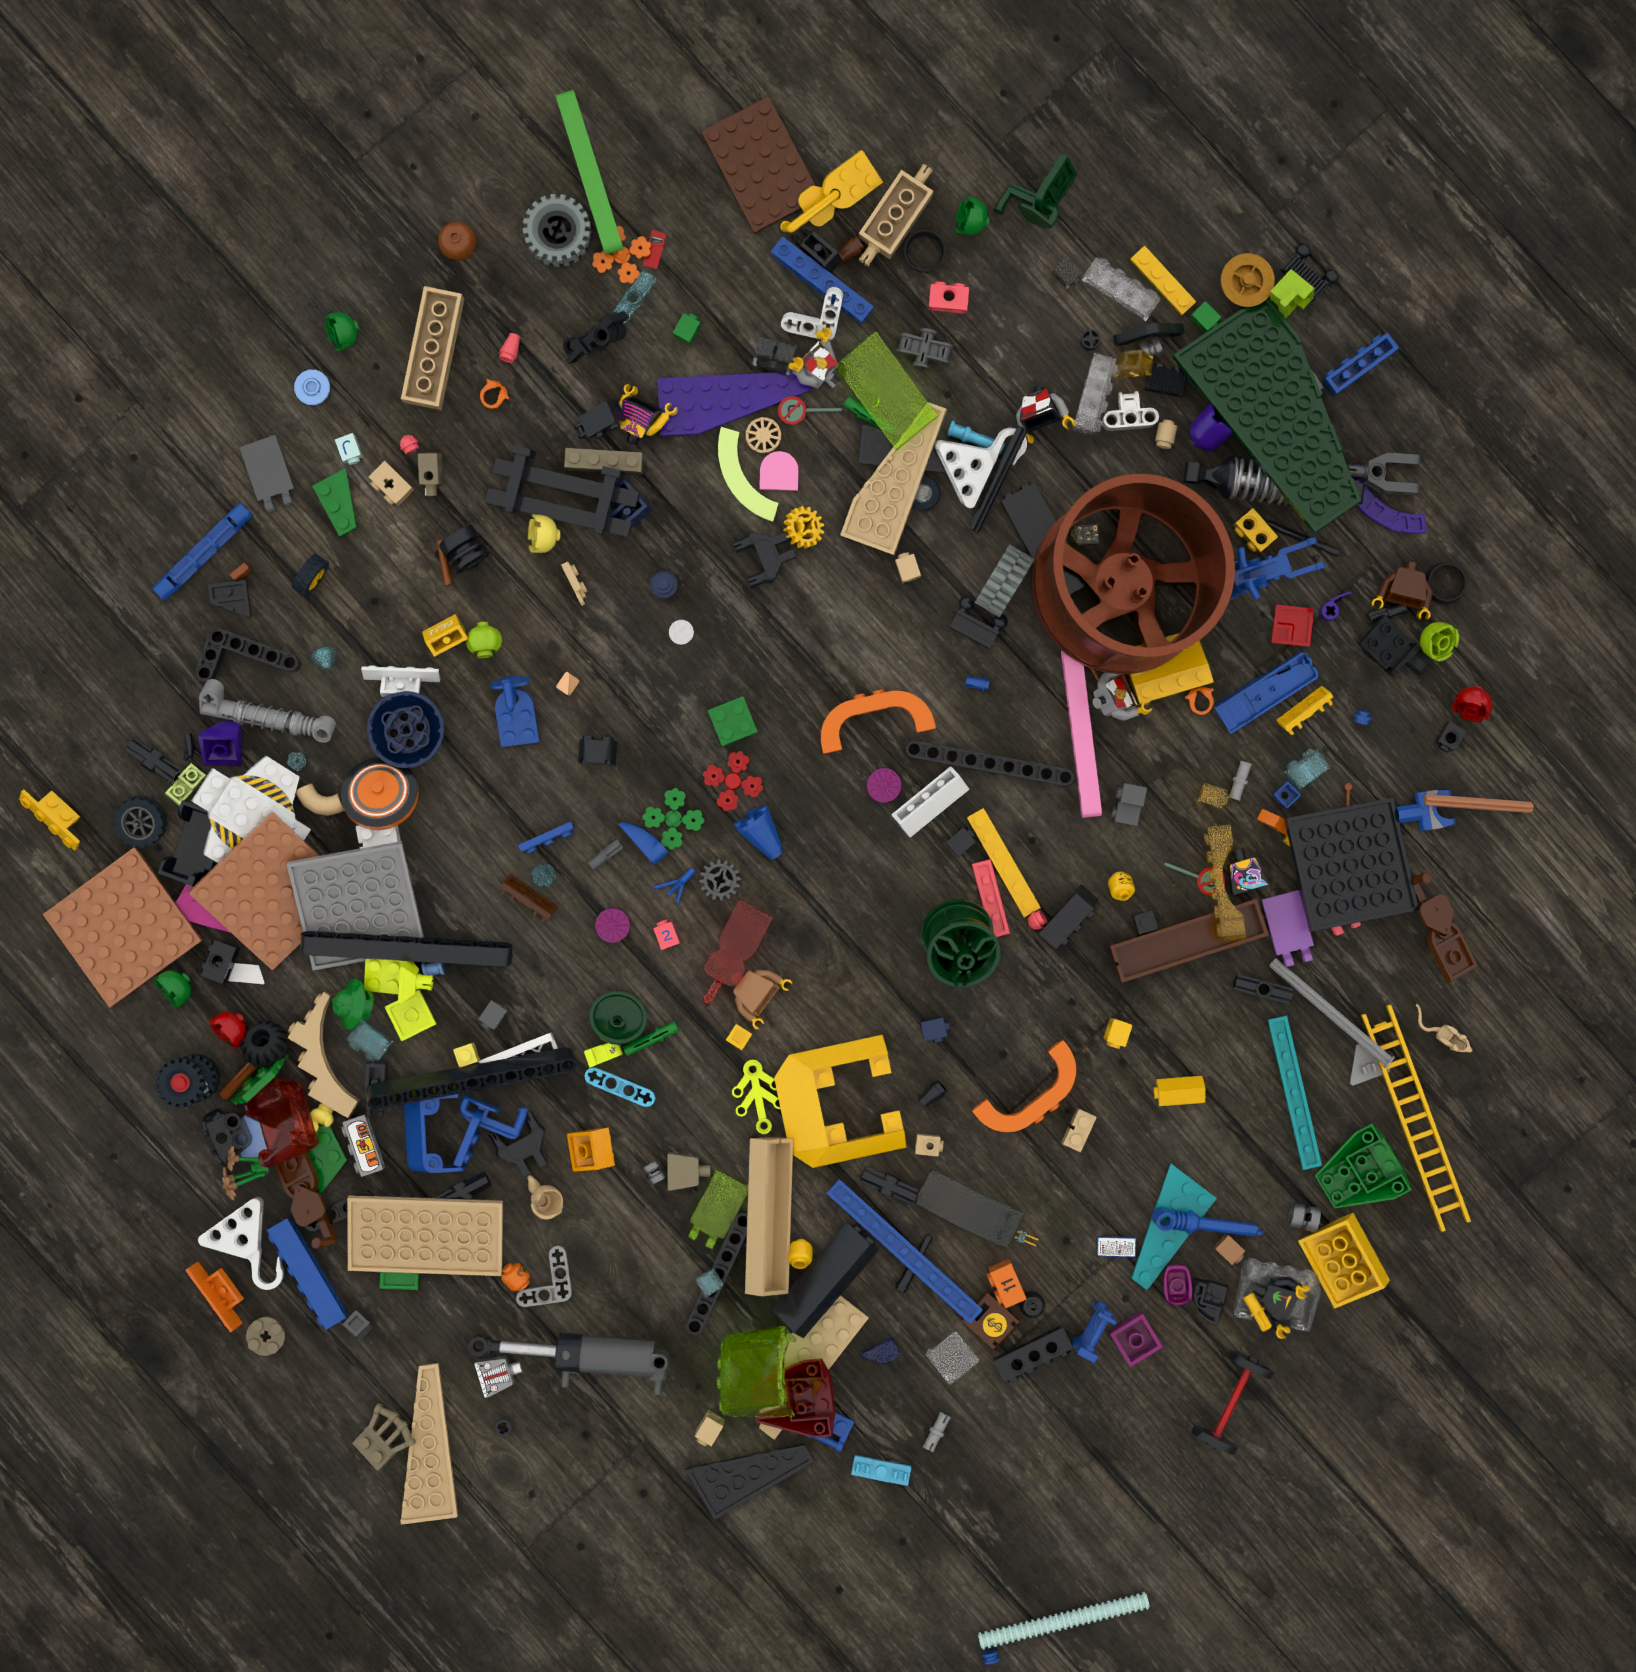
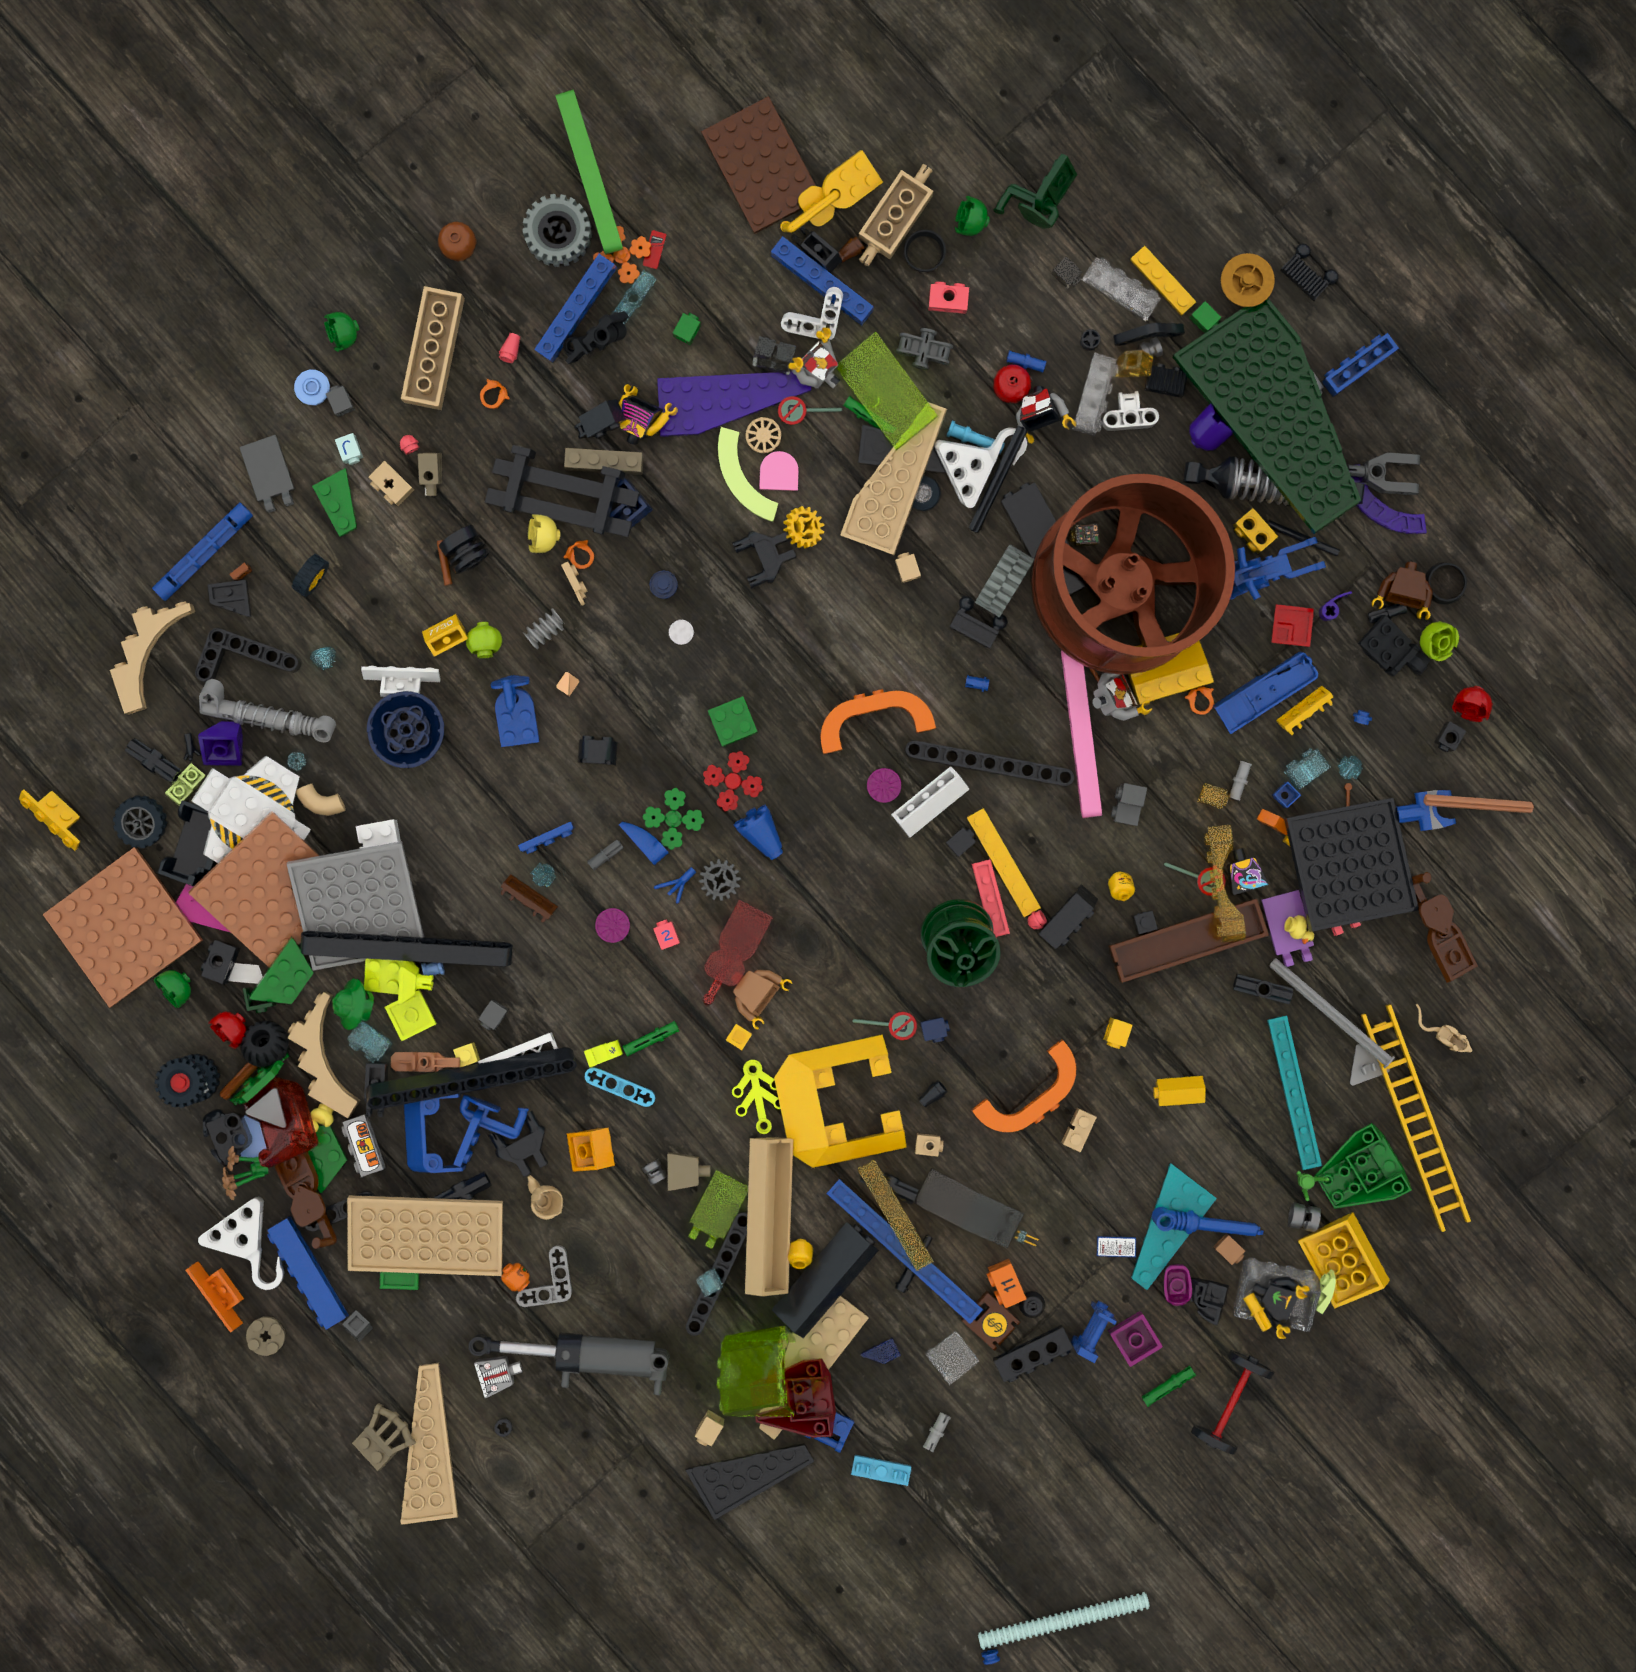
dish [341,757,419,830] -> none
dark green dish [589,991,647,1045] -> none
tan brick [1155,420,1177,449] -> none
lime plate [1270,269,1314,319] -> none
none -> tan arch [110,601,195,715]
none -> dark green bracket [243,987,276,1013]
none -> light grey piece [246,1088,287,1128]
none -> green wing [249,936,314,1004]
none -> dark grey brick [326,385,355,417]
none -> nougat piece [391,1052,460,1072]
none -> light grey piece [523,608,565,649]
none -> blue brick [534,254,617,363]
none -> orange piece [563,540,594,569]
none -> piece [852,1012,917,1040]
none -> clear yellow arch [858,1159,934,1271]
none -> red cylinder [993,364,1031,404]
none -> blue pin [1006,350,1046,373]
none -> green pin [1141,1365,1196,1407]
none -> light yellow animal [1284,915,1314,944]
none -> bright green plant [1297,1171,1329,1201]
none -> yellowish green slope [1314,1269,1336,1314]
none -> clear light blue gear [1338,756,1363,779]

